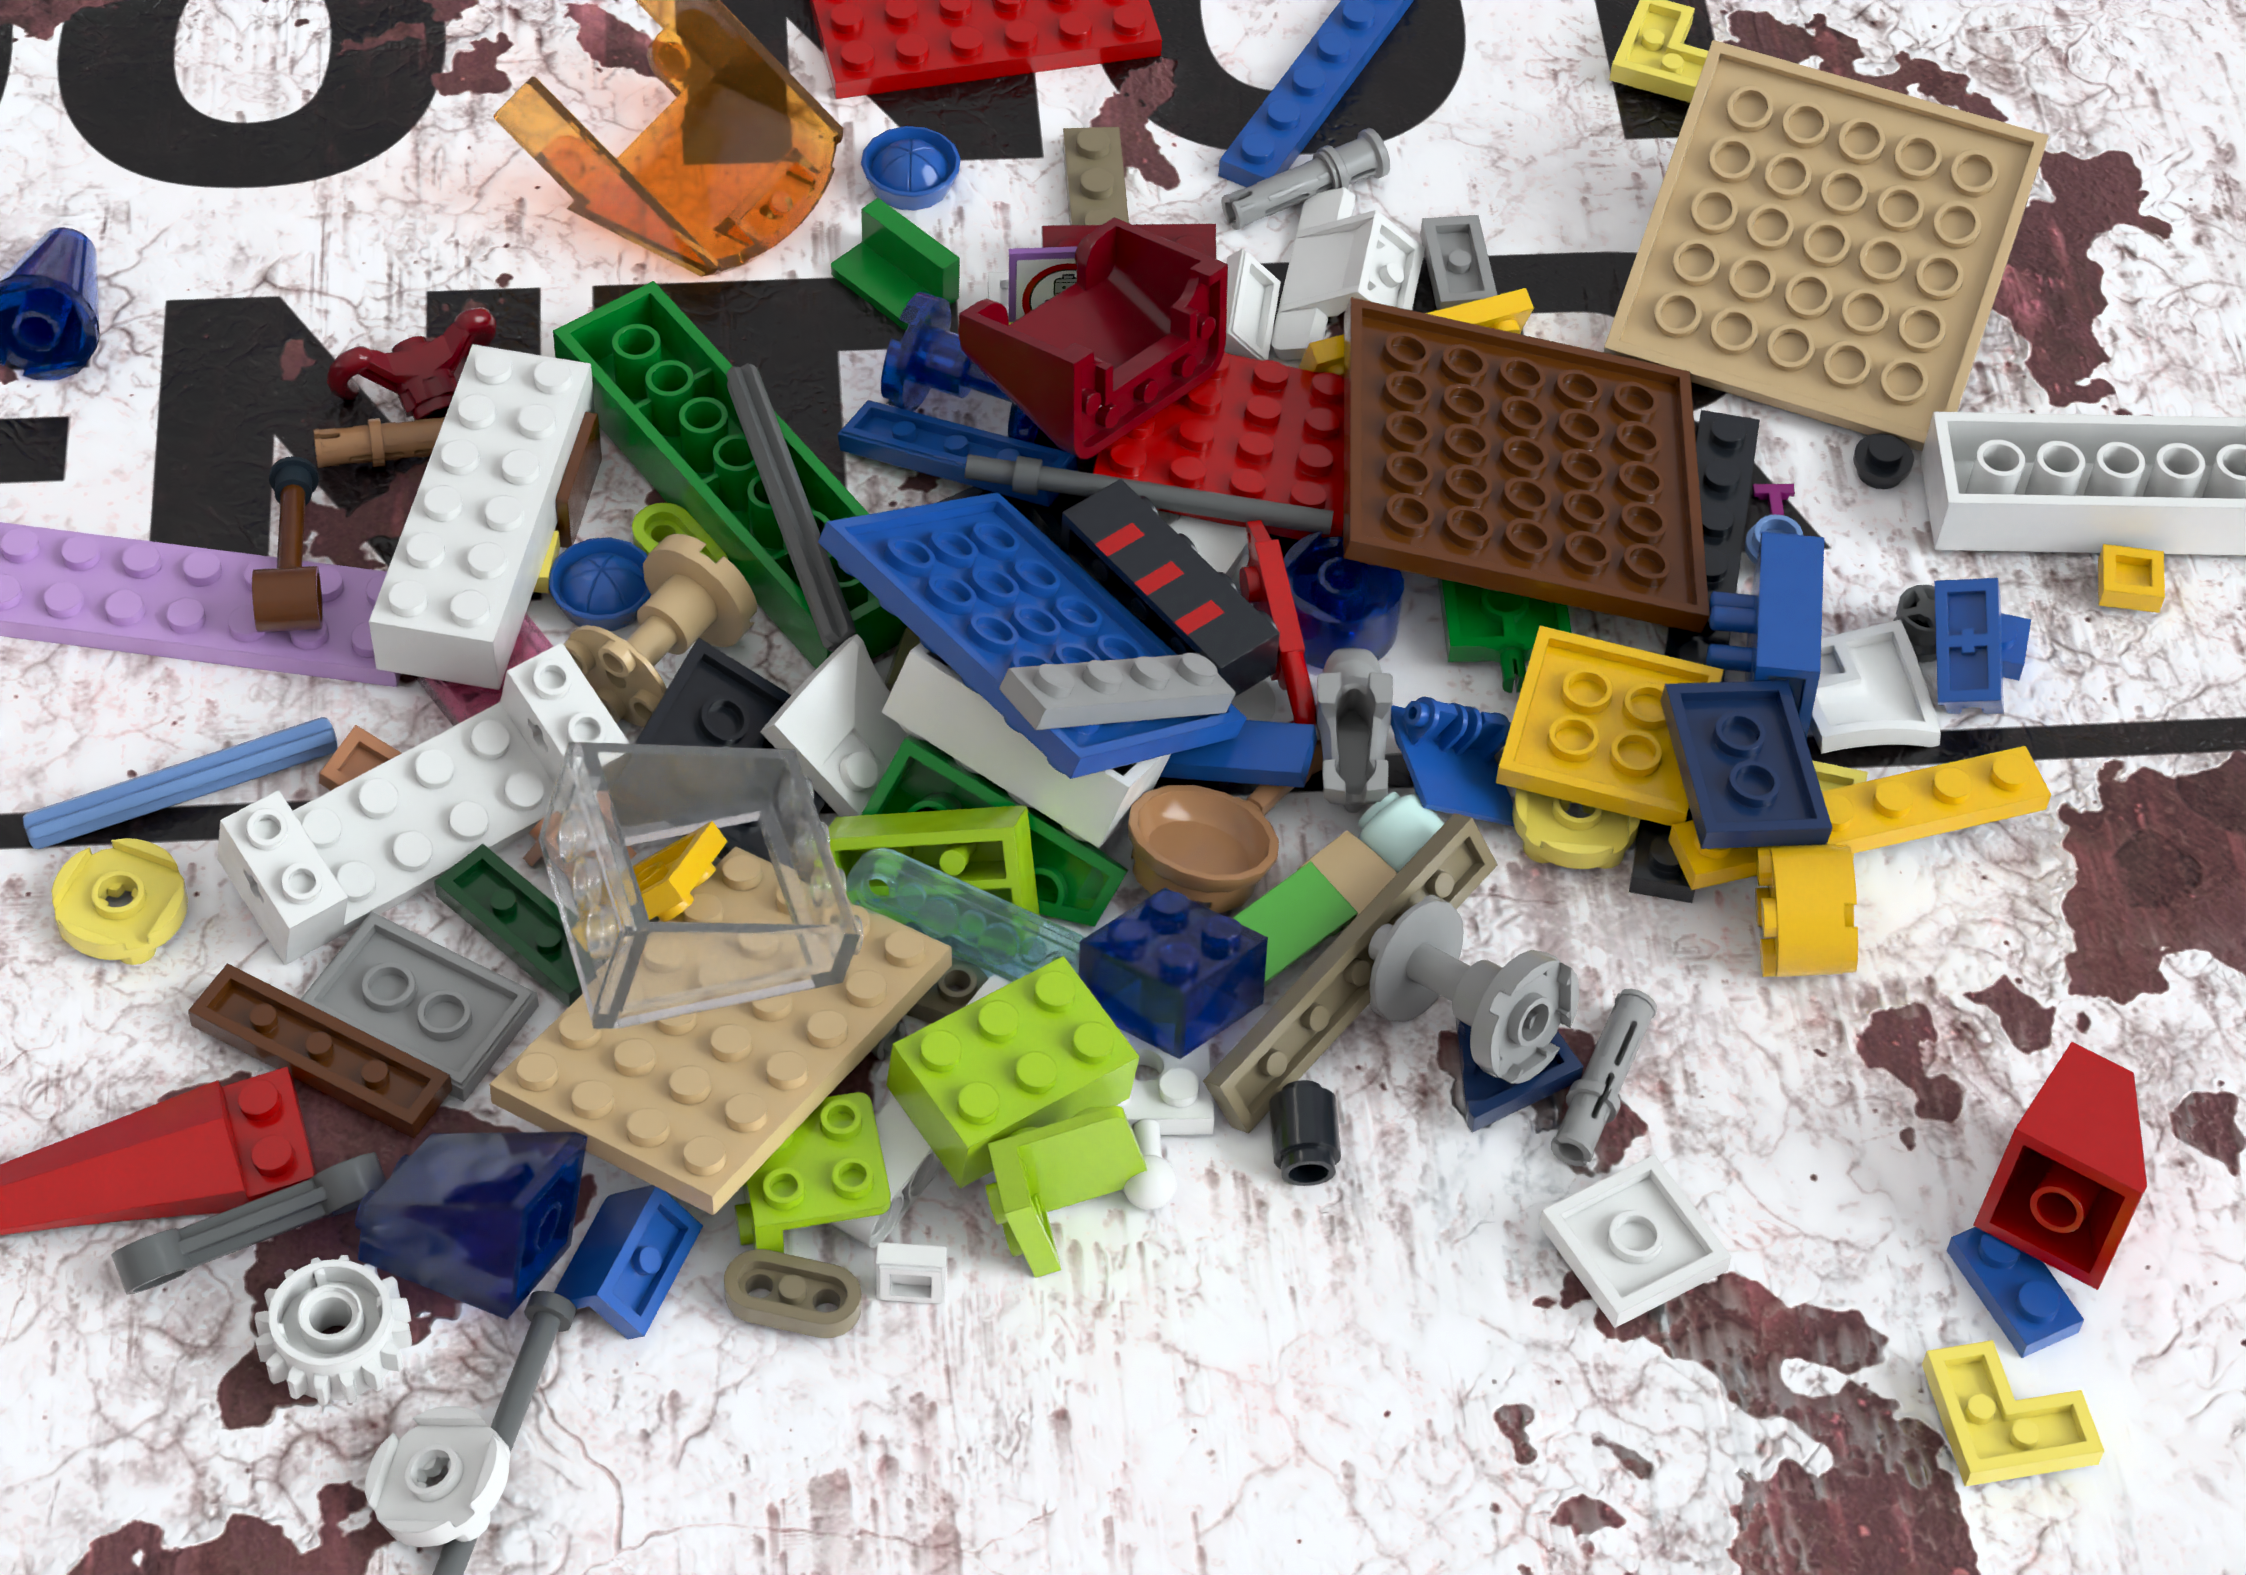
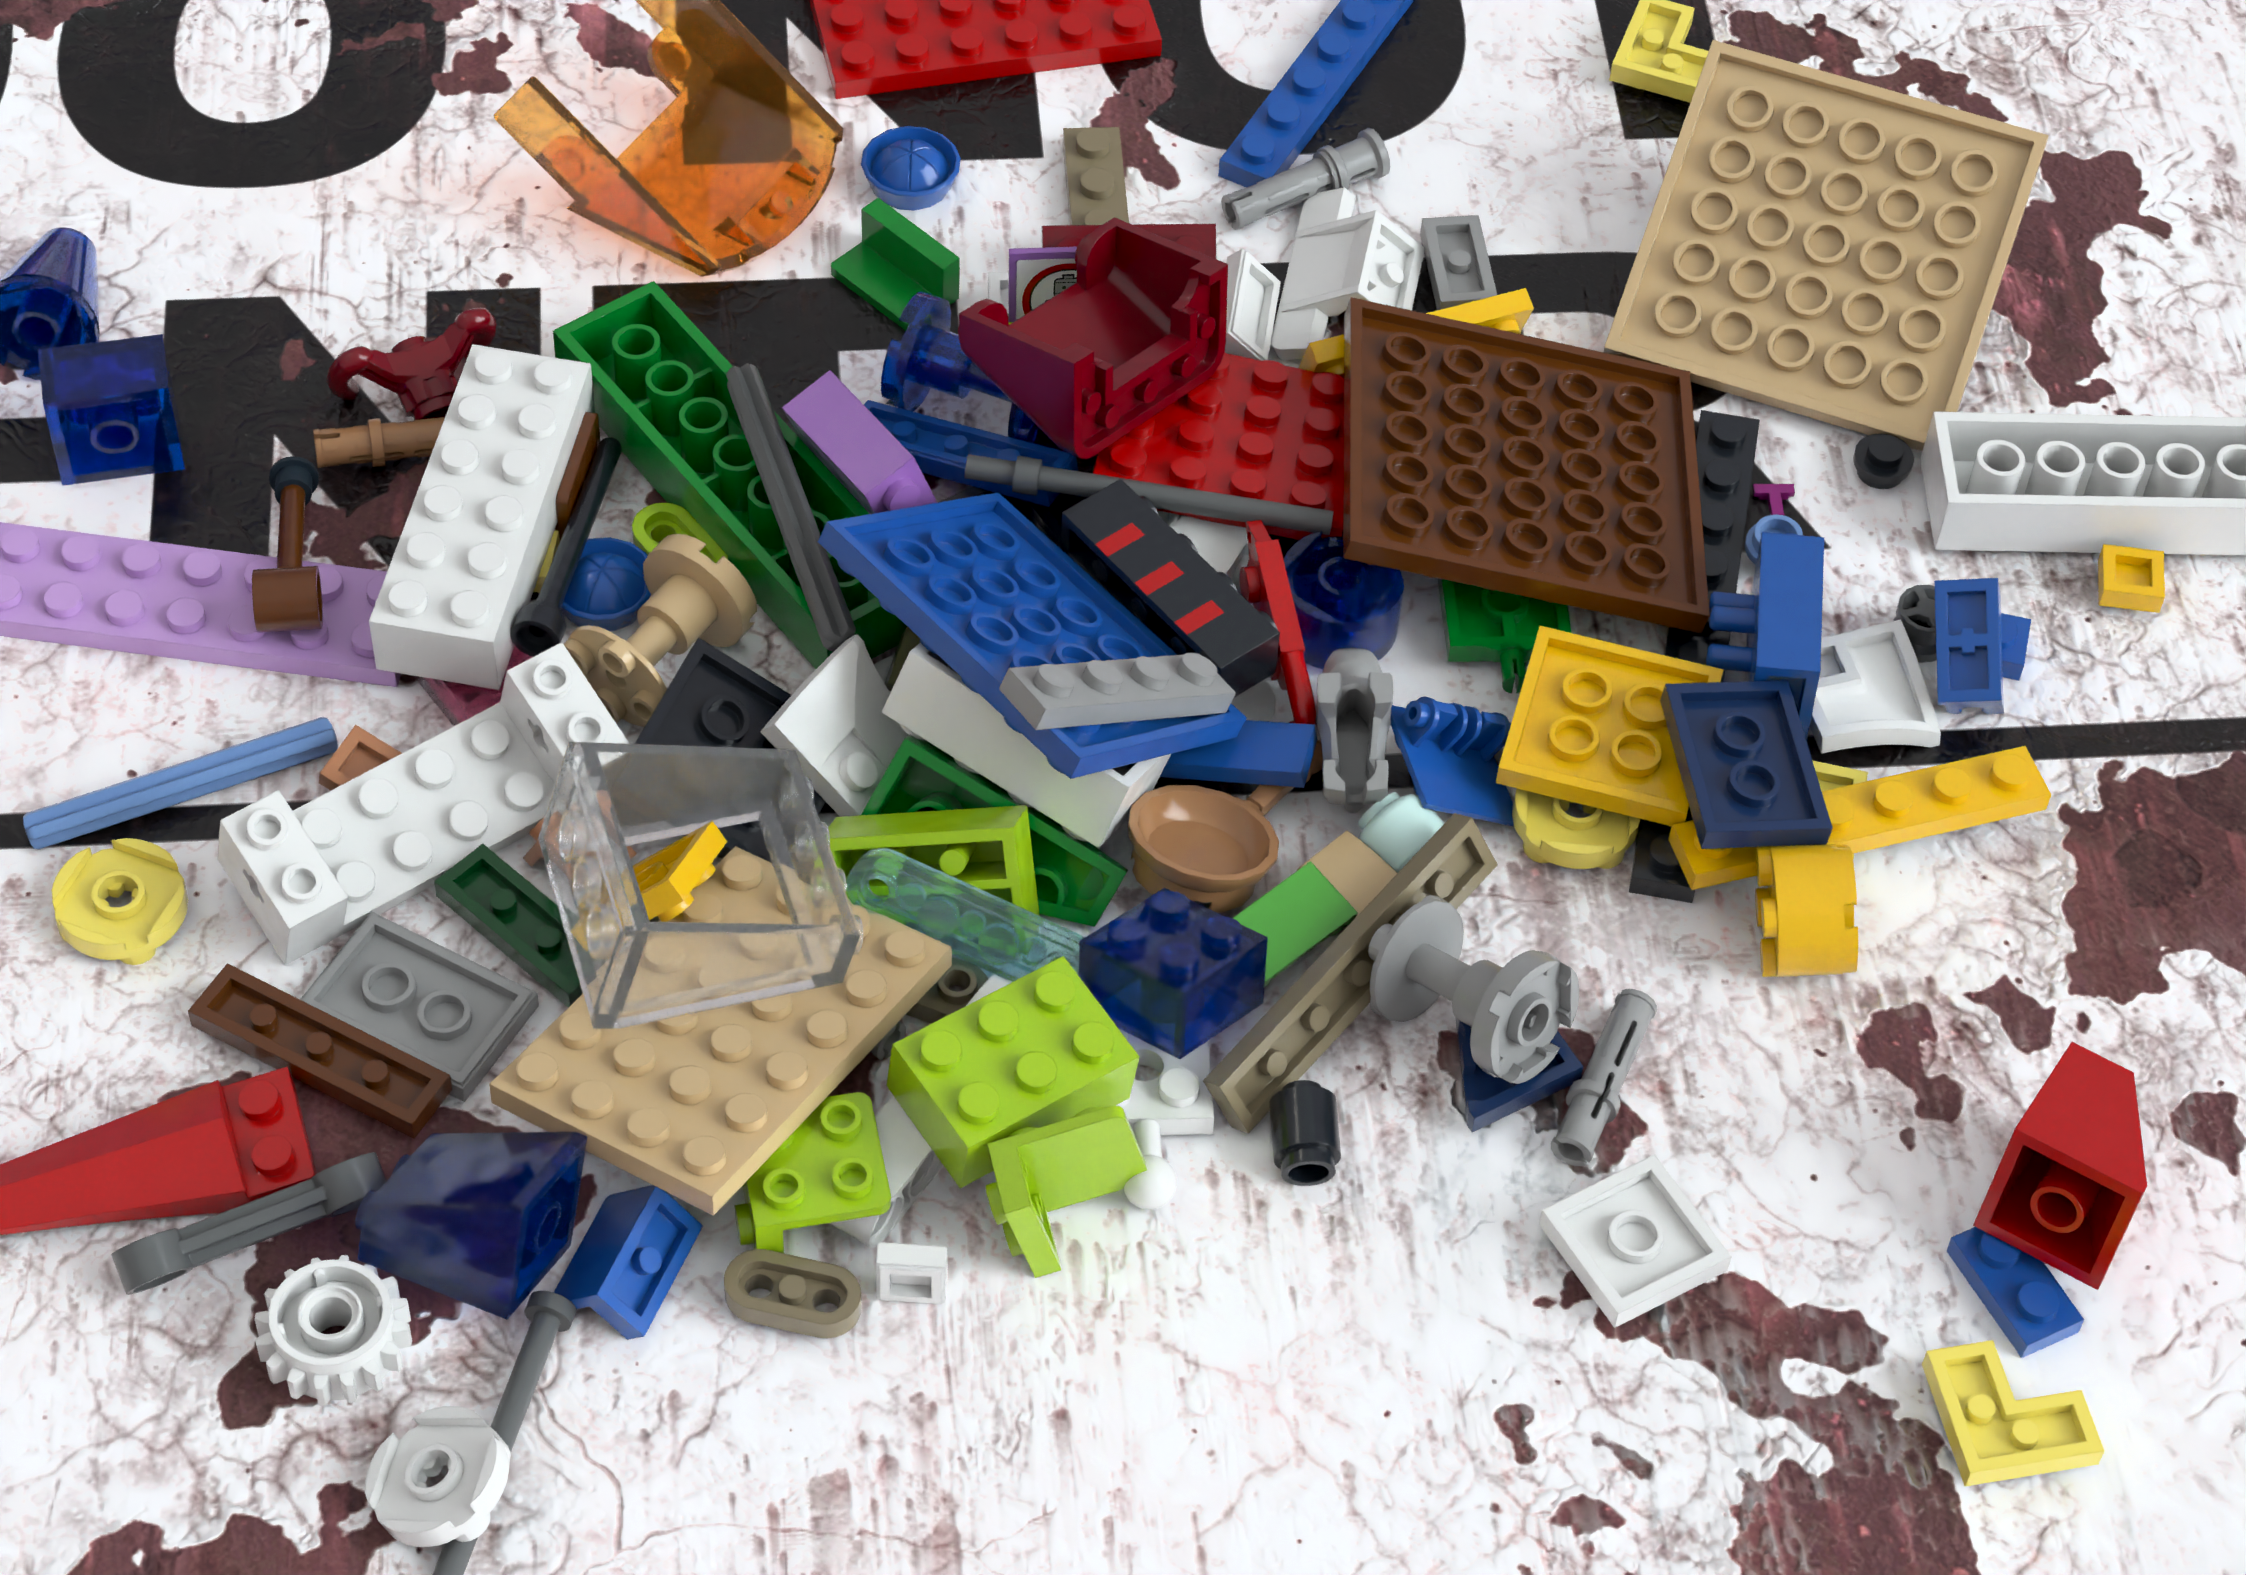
none -> clear blue brick [38,334,185,486]
none -> black piece [510,437,622,657]
none -> medium lavender brick [782,370,938,514]

